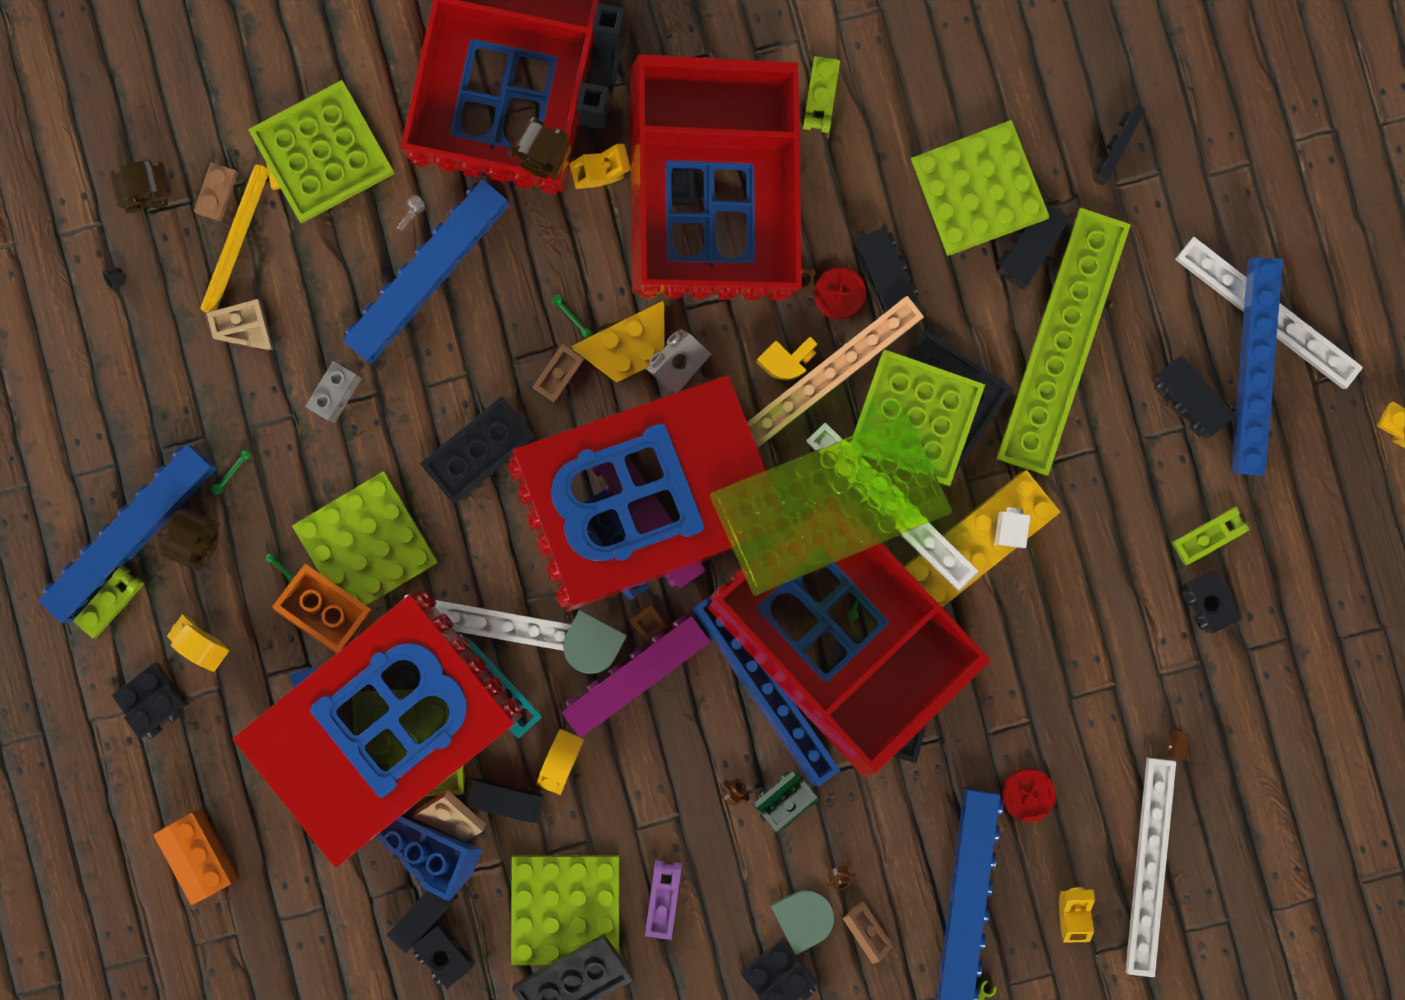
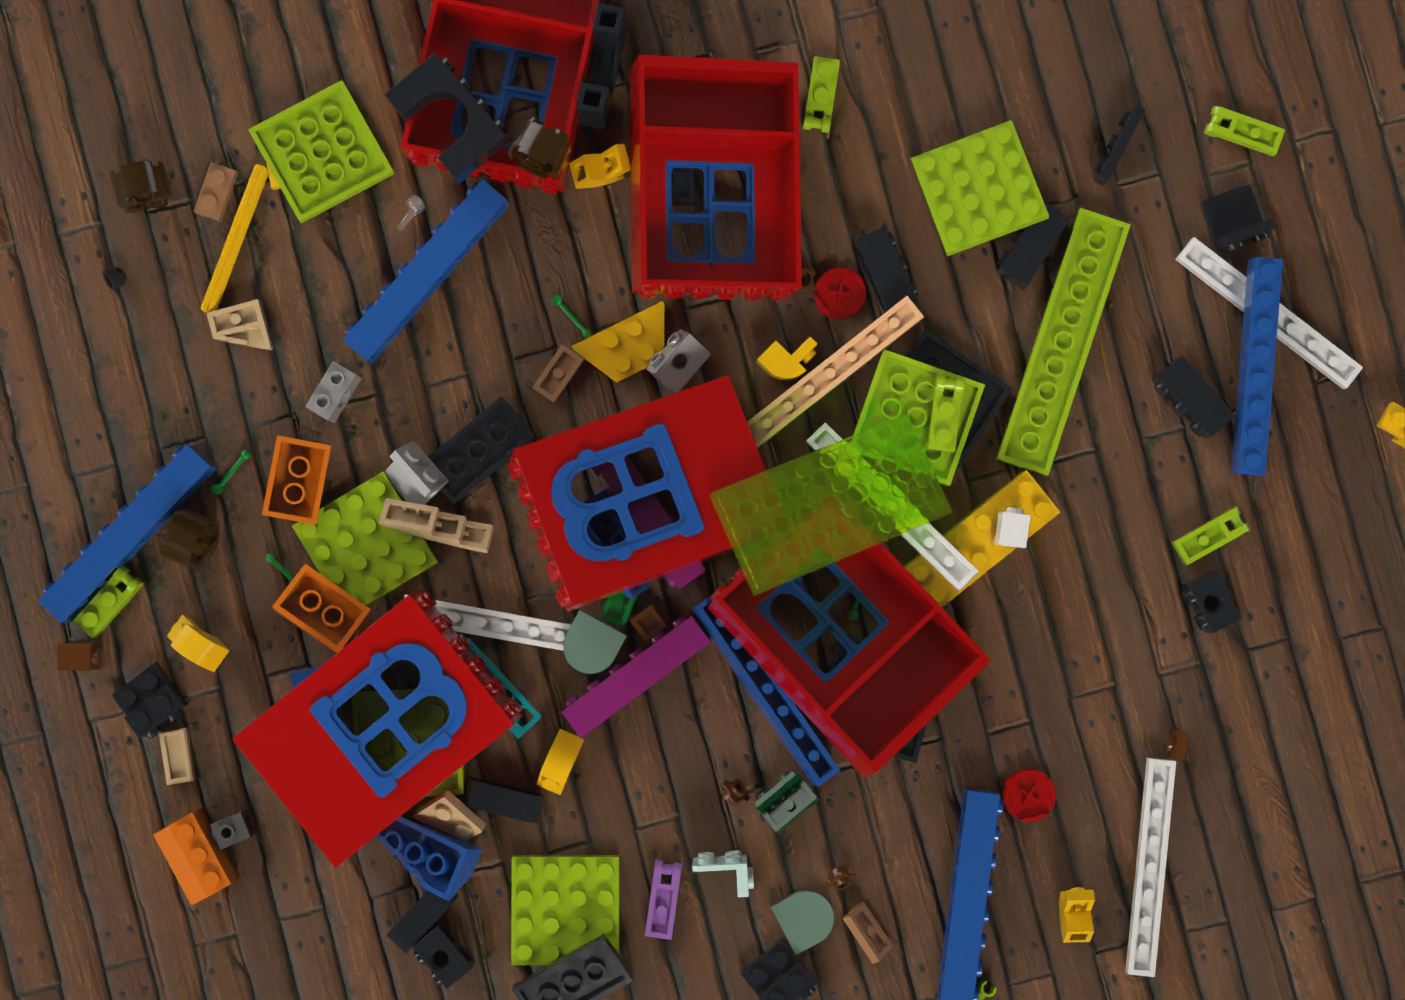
none -> reddish brown brick [57,642,102,671]
none -> tan tile [159,727,196,785]
none -> dark grey brick [210,809,257,850]
none -> orange slope [262,435,331,525]
none -> tan slope [379,498,494,553]
none -> black arch [385,53,509,184]
none -> light grey bracket [385,441,448,505]
none -> green plate [599,592,637,628]
none -> light aqua bracket [692,851,754,897]
none -> lime plate [927,374,964,453]
none -> black bracket [1200,185,1277,252]
none -> lime plate [1204,106,1285,156]

